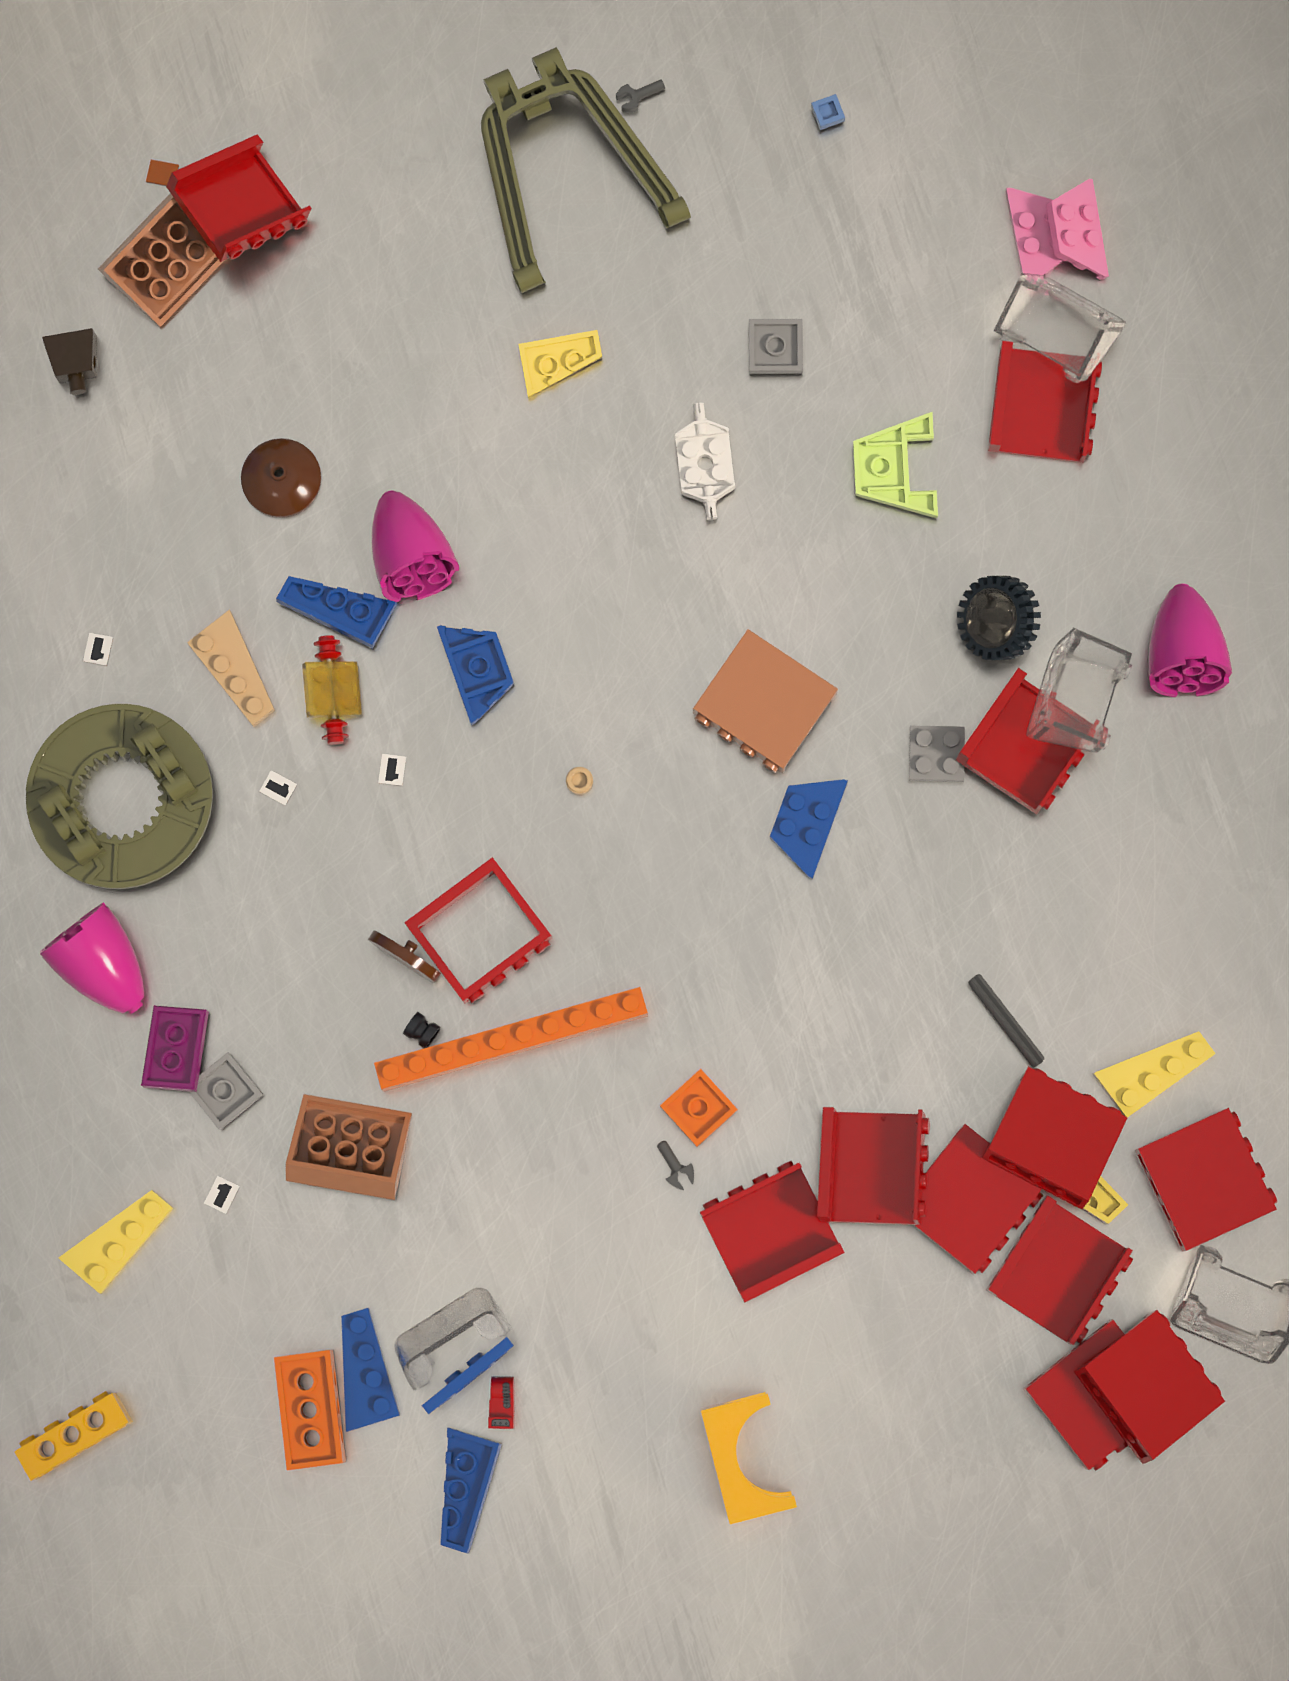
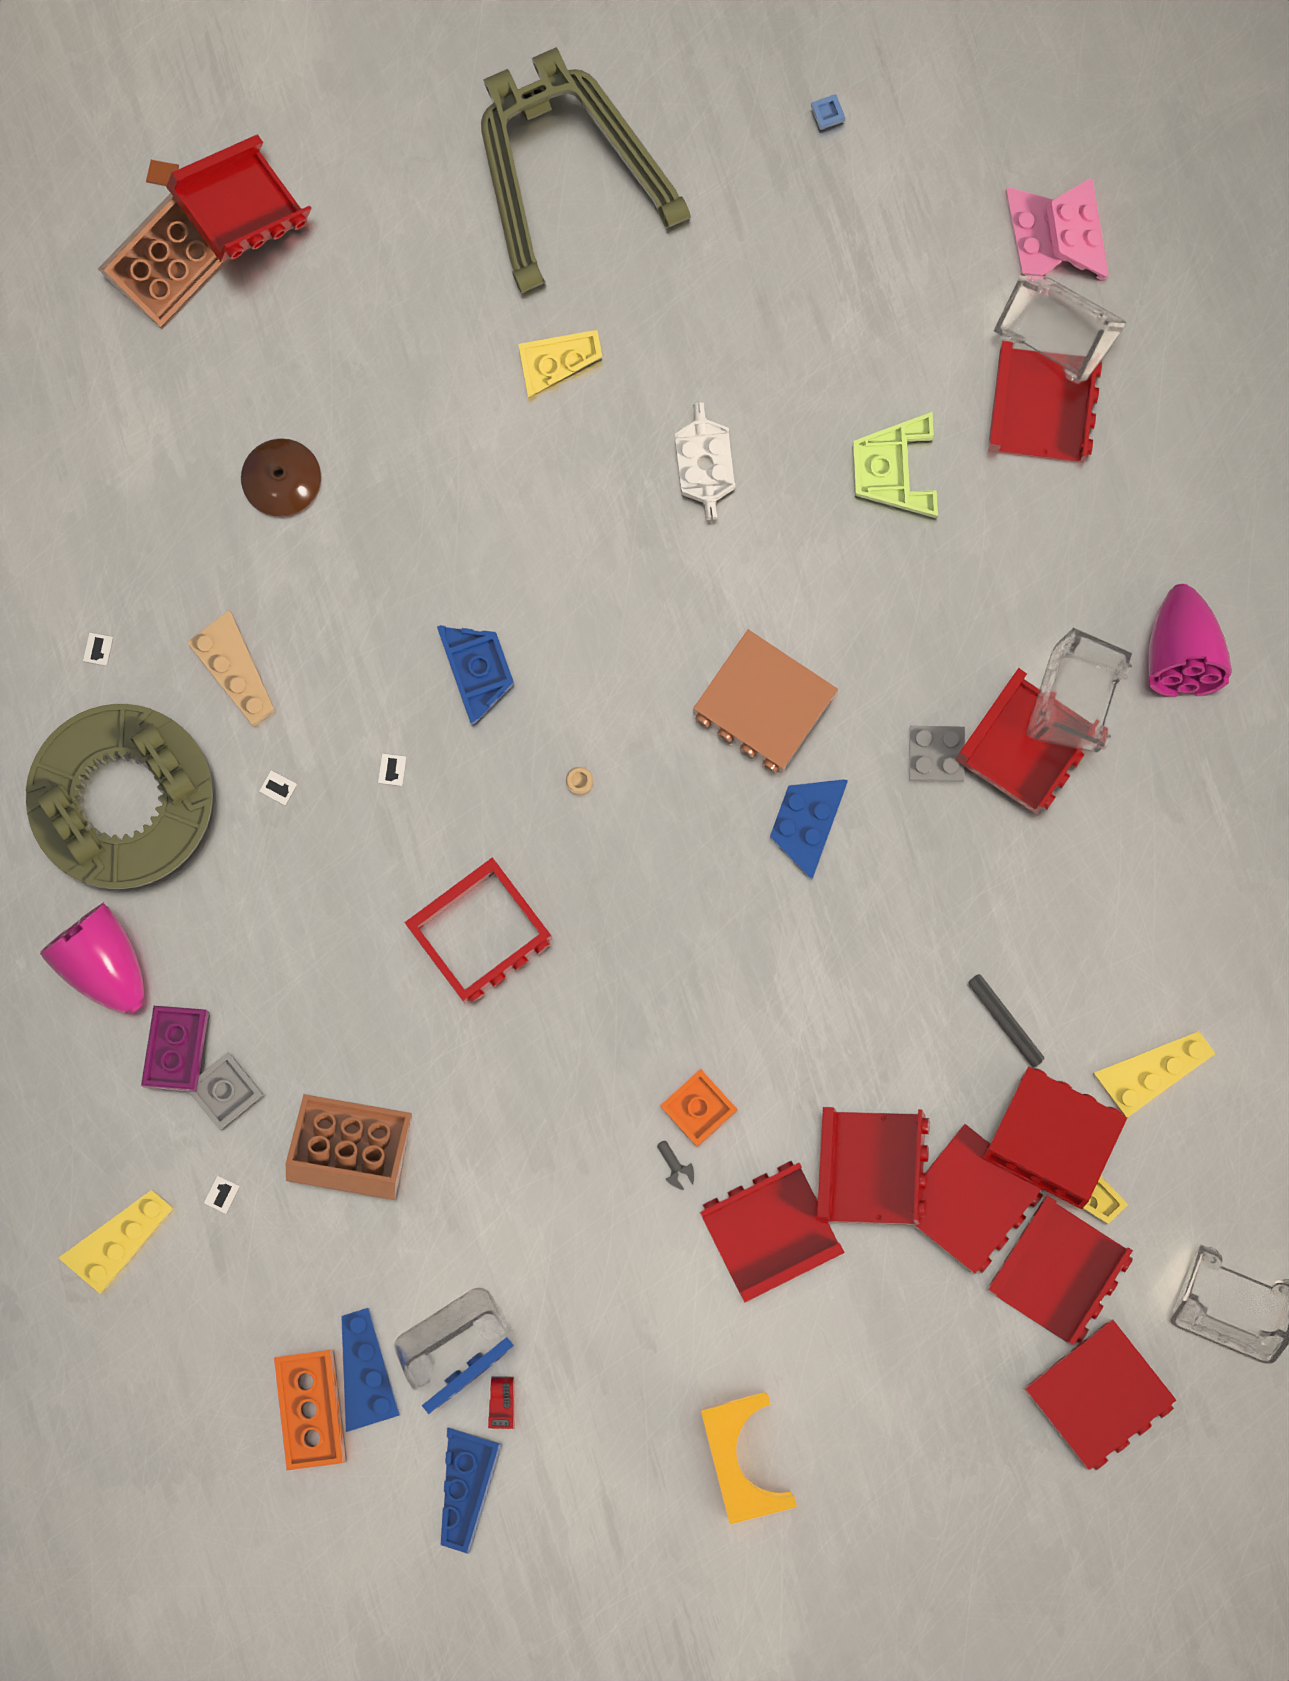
yellow brick [14,1391,133,1481] -> none
dark brown torso [42,328,97,395] -> none
blue wing [276,576,397,649] -> none
clear yellow plate [302,635,362,745] -> none
reddish brown piece [368,930,441,983] -> none
dark pink cylinder [372,490,459,602] -> none
orange brick [374,987,648,1092] -> none
black wheel [403,1012,441,1048] -> none
dark grey bar [616,79,665,113] -> none
light grey plate [749,319,803,374] -> none
wheel [957,576,1041,660] -> none
red panel [1075,1310,1225,1464] -> none
red panel [1135,1108,1278,1252] -> none

